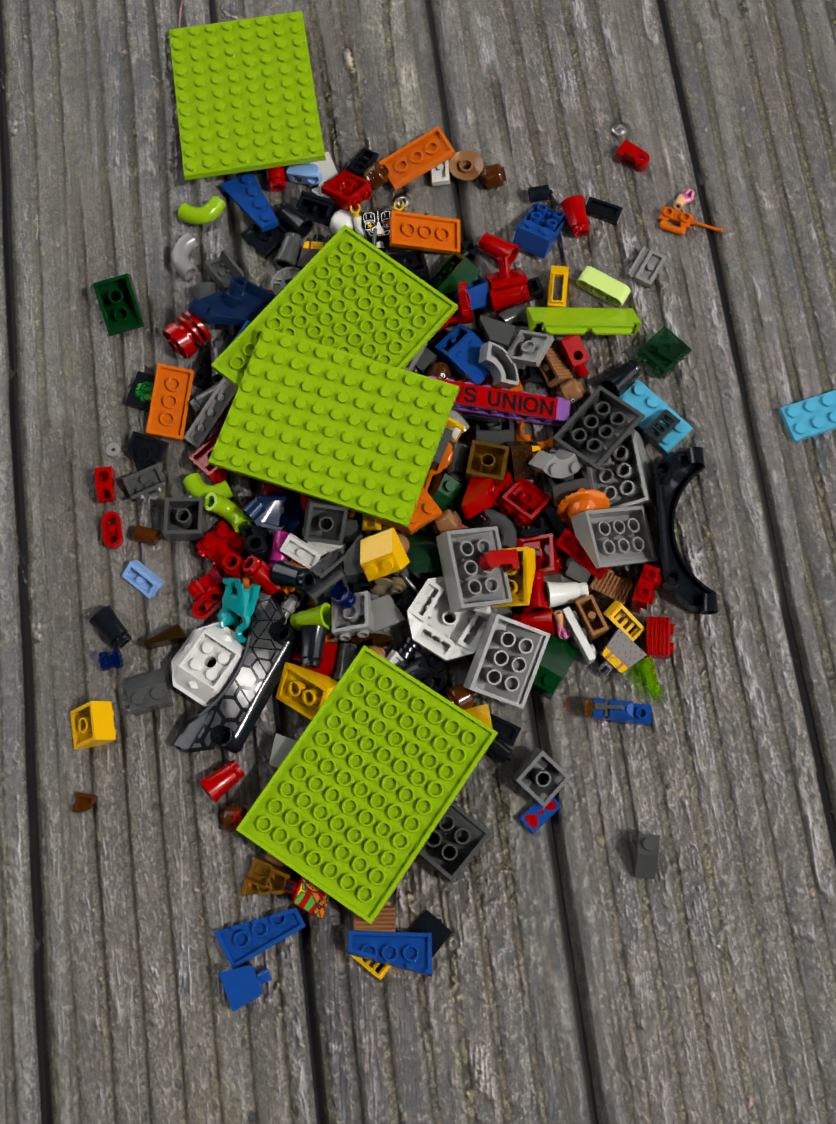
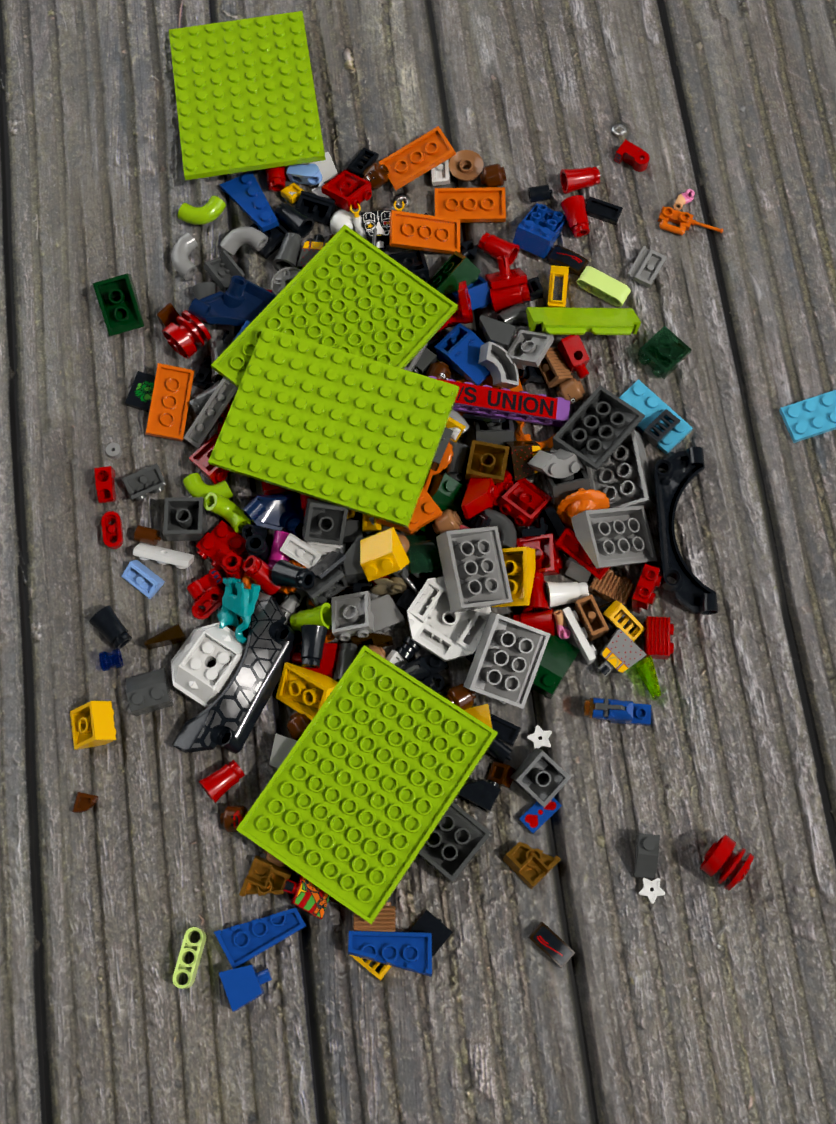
black plate [127,431,169,471] -> none
clear blue wheel [331,583,356,609] -> none
red leg [479,549,520,573] -> none
black plant [601,359,642,397] -> none
none -> white tile [133,542,194,569]
none -> reddish brown slope [157,303,180,327]
none -> yellowish green beam [173,927,206,989]
none -> light grey cylinder [219,226,268,255]
none -> yellow tile [280,182,304,204]
none -> reddish brown head [287,712,311,741]
none -> orange plate [435,187,506,223]
none -> black slope [457,779,501,813]
none -> reddish brown slope [487,761,516,788]
none -> pearl gold slope [503,842,561,889]
none -> white plate [527,725,552,749]
none -> black slope [528,922,575,968]
none -> slope [547,245,589,276]
none -> red plant [560,167,600,194]
none -> white plate [639,878,665,904]
none -> red wheel [700,834,754,891]

